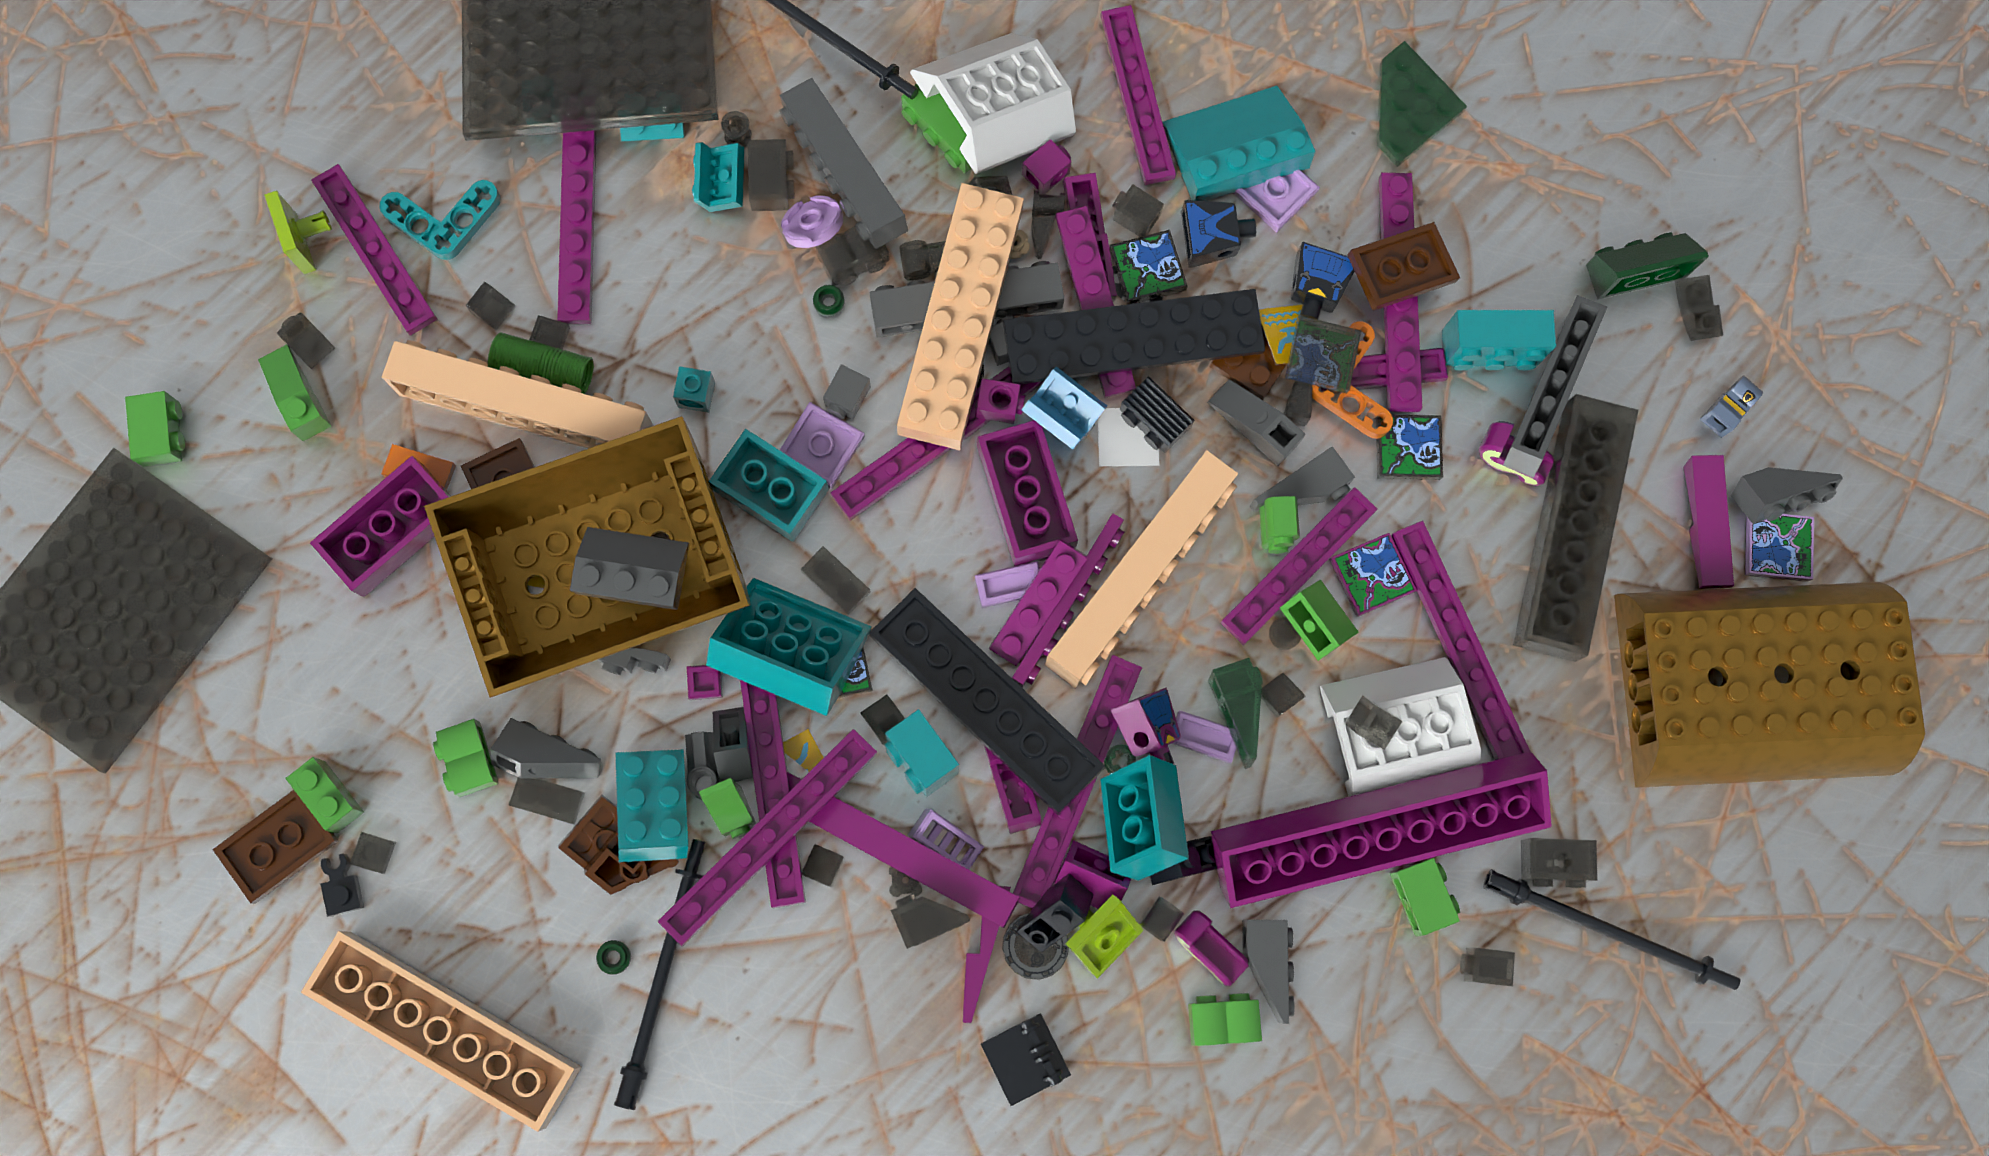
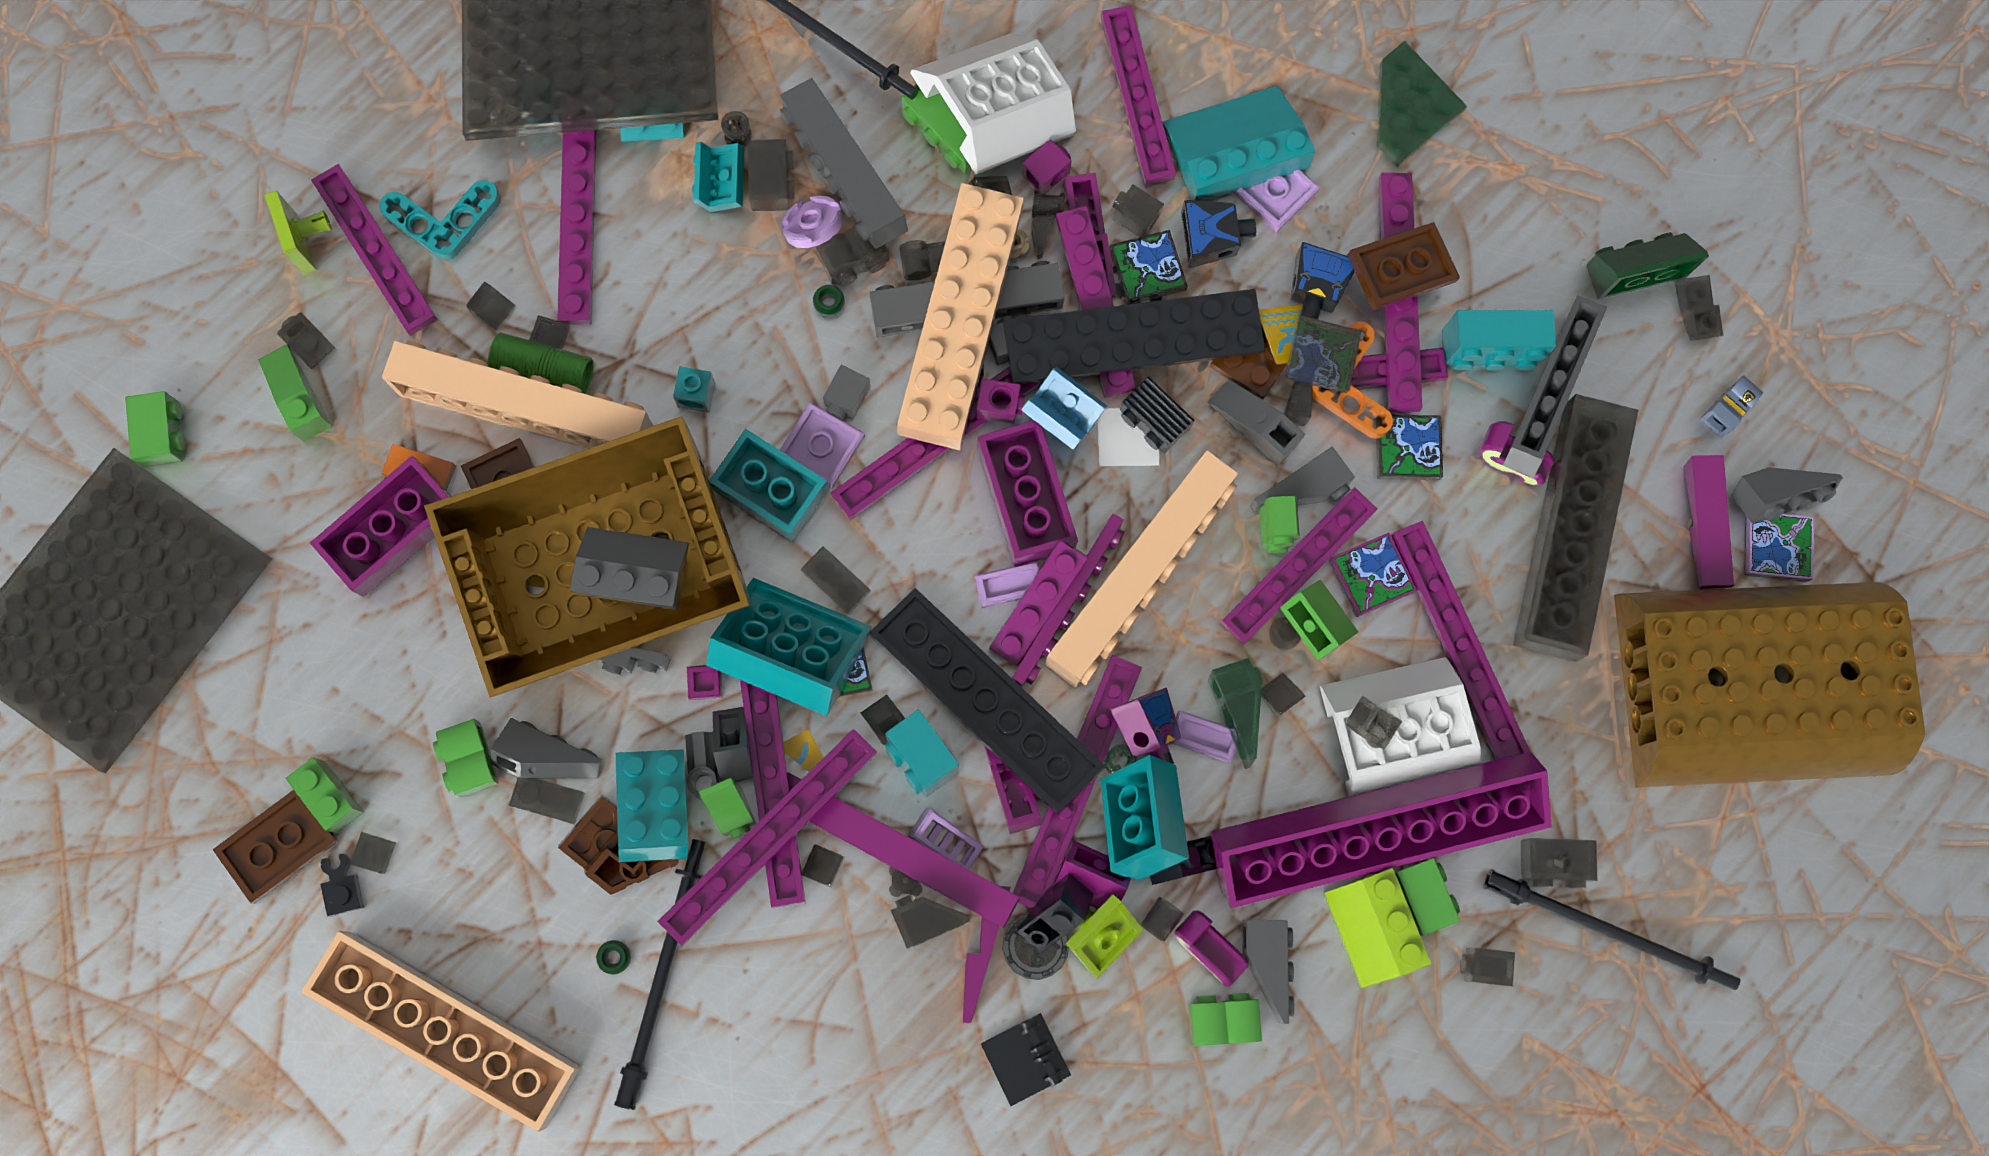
none -> lime slope [1323,868,1431,988]

